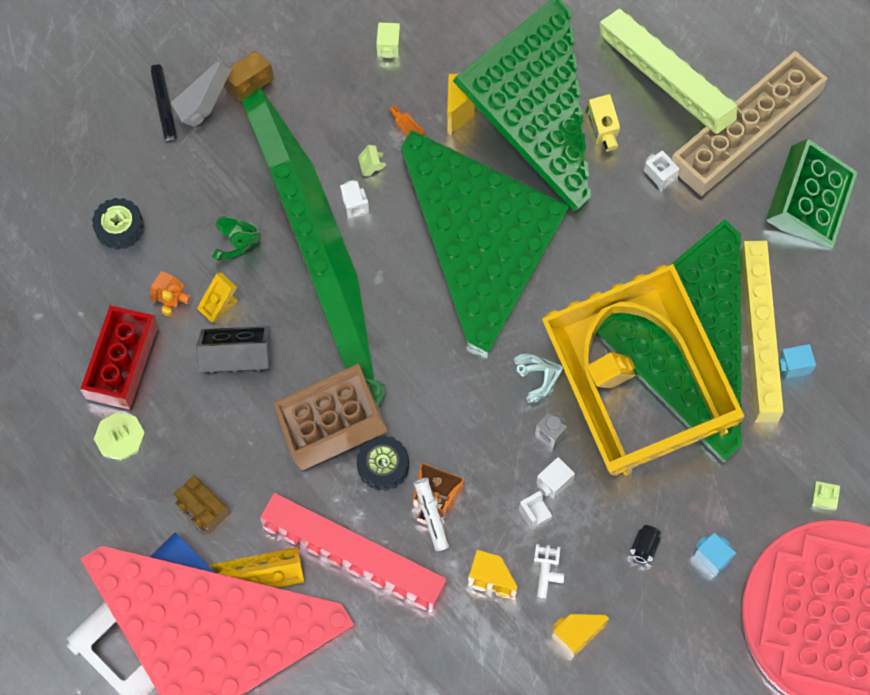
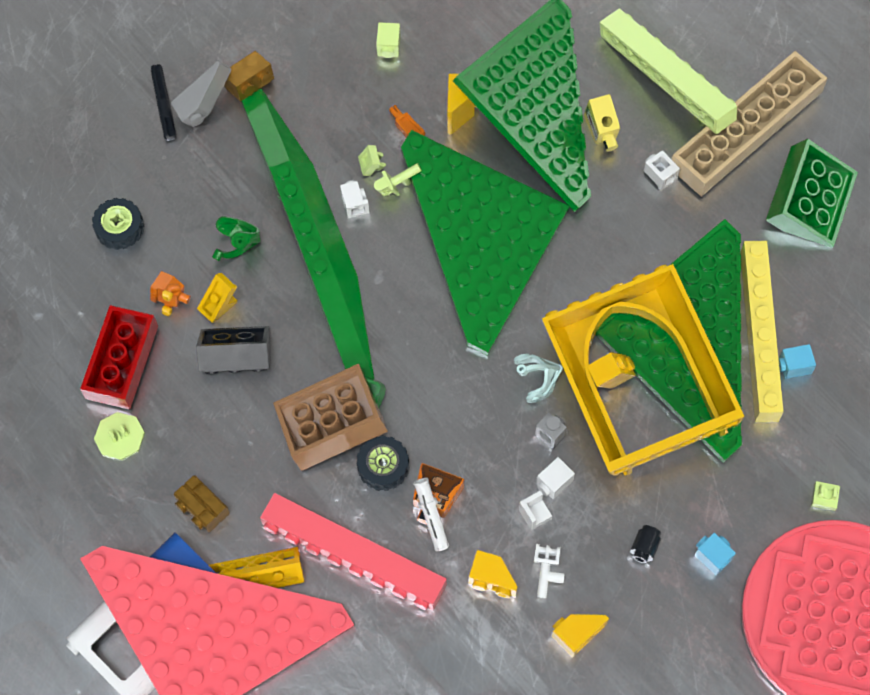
none -> yellowish green arm [374,163,422,196]

